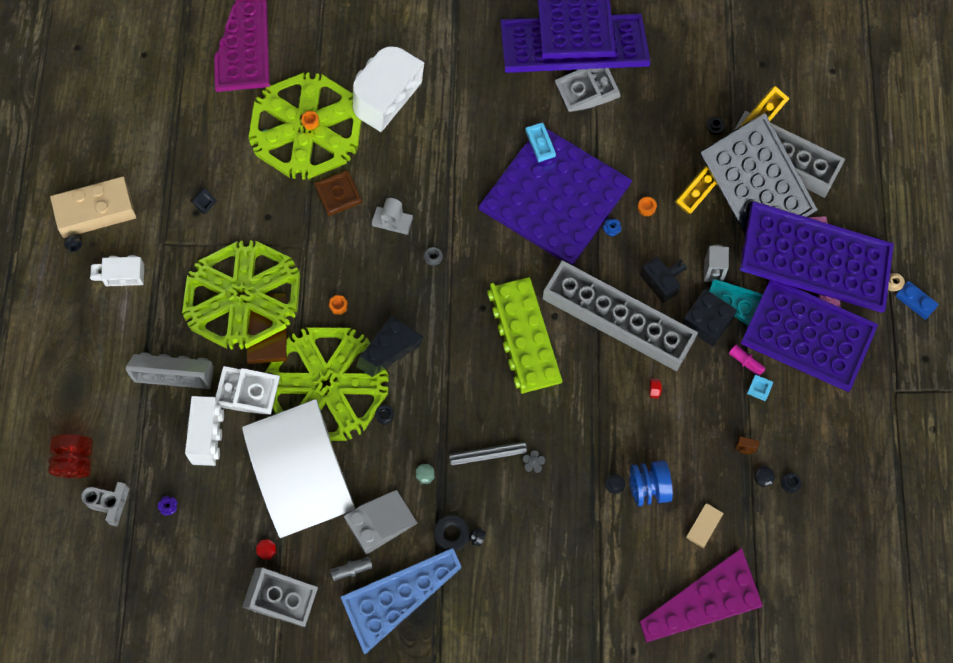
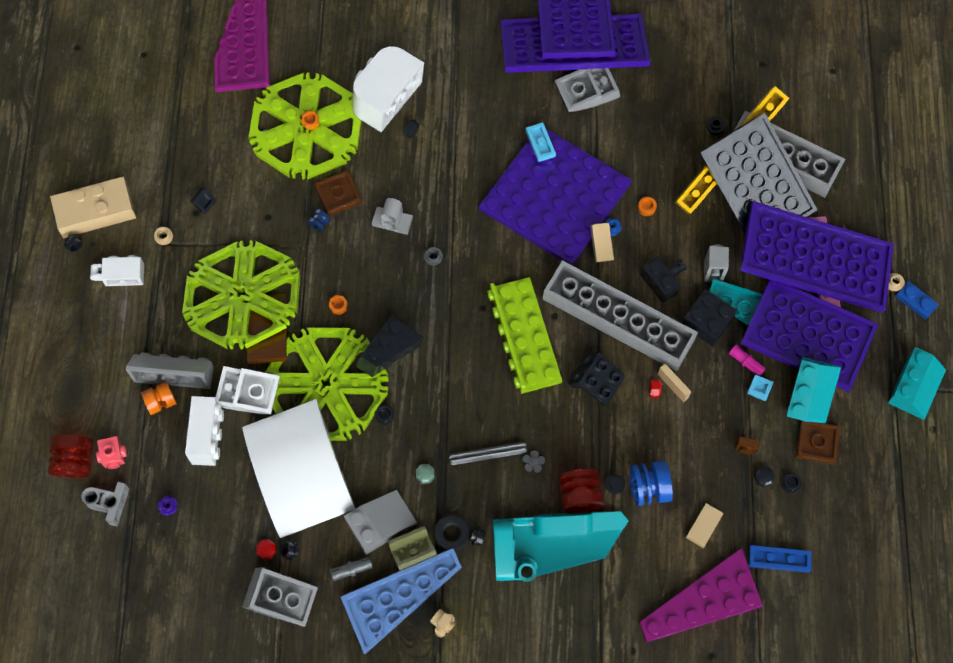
none -> coral brick [96,436,127,469]
none -> orange wheel [141,381,177,415]
none -> tan plate [154,227,173,245]
none -> black plate [281,540,299,560]
none -> dark blue wheel [307,209,331,232]
none -> olive bracket [388,526,437,571]
none -> black tile [403,119,419,138]
none -> tan plate [430,609,455,637]
none -> teal panel [493,511,629,582]
none -> clear red wheel [558,469,605,513]
none -> black bracket [568,352,625,405]
none -> tan slope [590,223,614,263]
none -> tan tile [658,364,691,402]
none -> blue plate [749,545,811,573]
none -> teal slope [787,356,841,423]
none -> reddish brown tile [796,420,840,465]
none -> teal slope [888,347,946,420]

